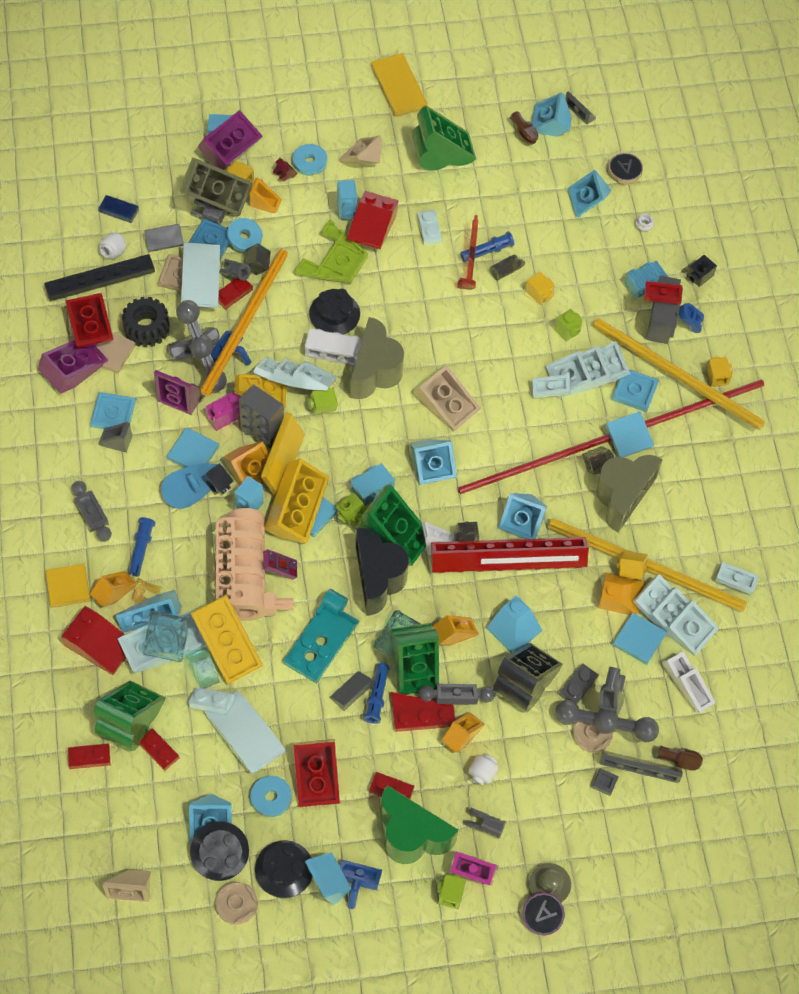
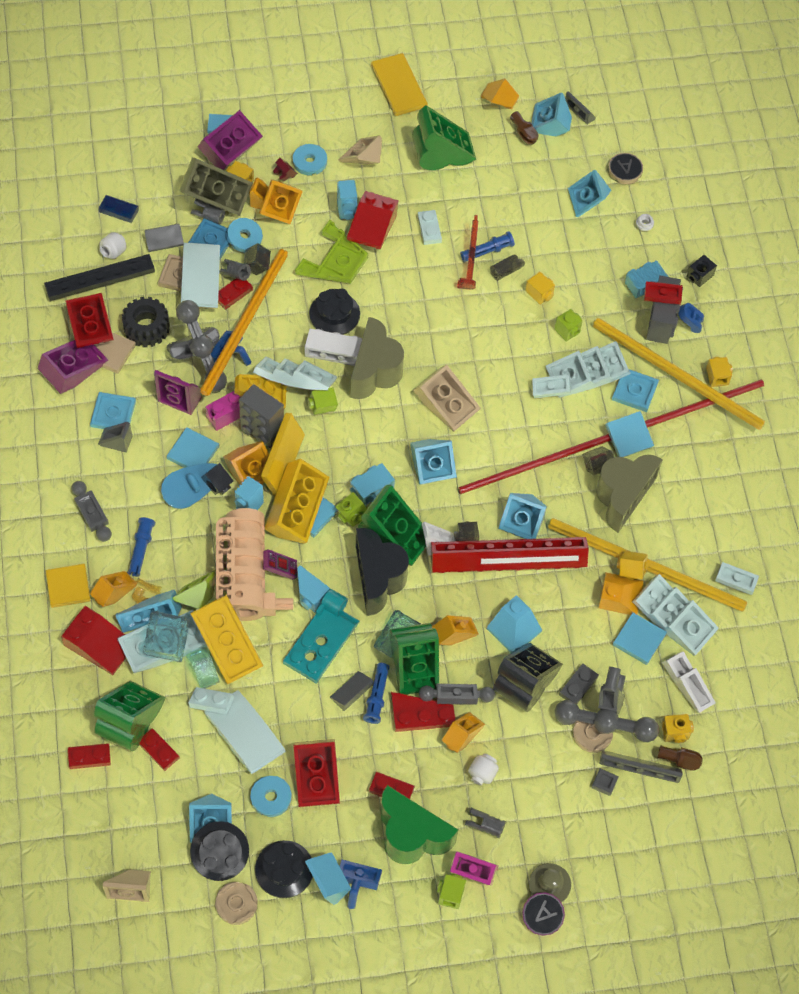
none -> lime slope [173,569,216,609]
none -> light orange slope [259,179,303,224]
none -> medium azure slope [297,565,330,613]
none -> light orange slope [481,78,519,110]
none -> yellow brick [661,714,694,743]

